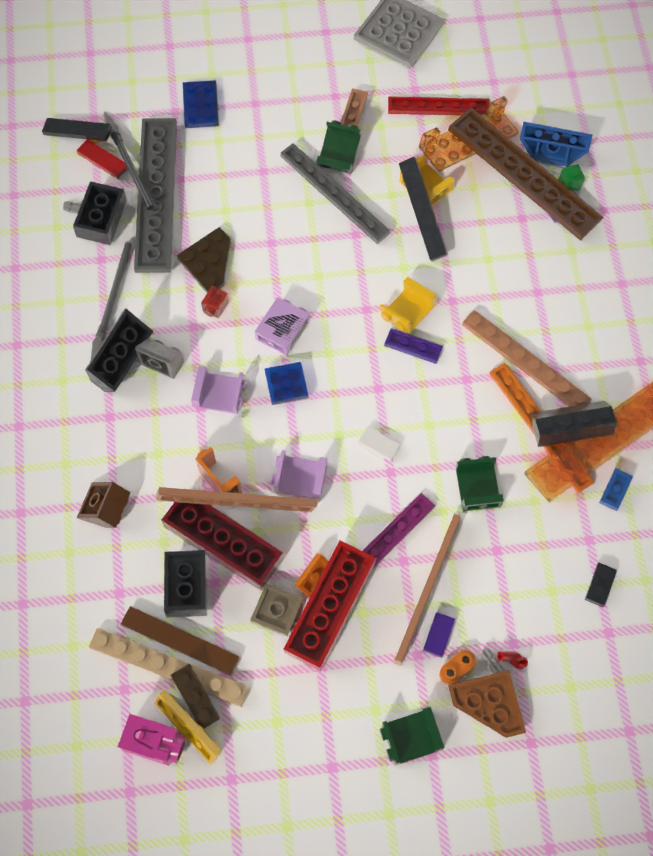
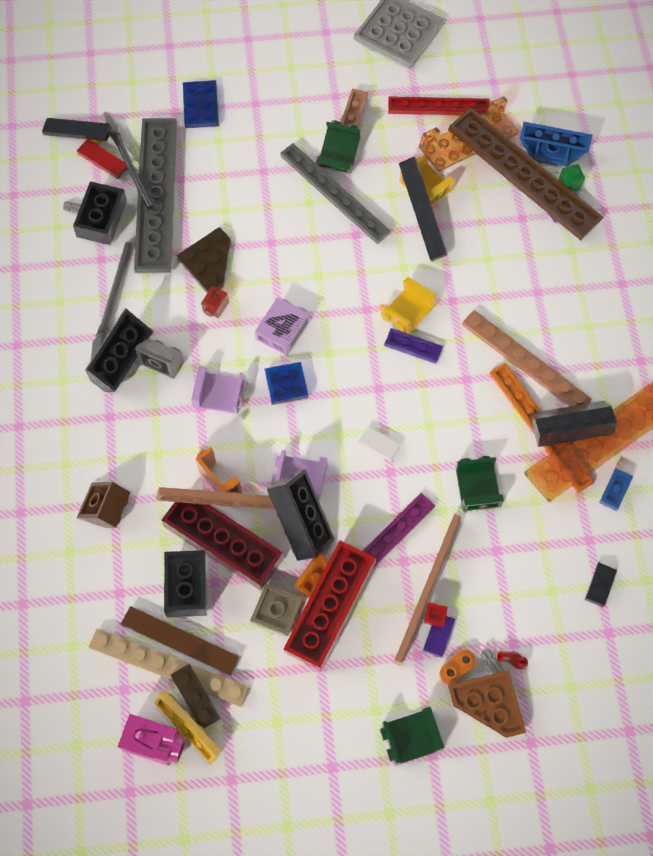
none -> black slope [266,469,335,561]
none -> red plate [423,602,448,628]

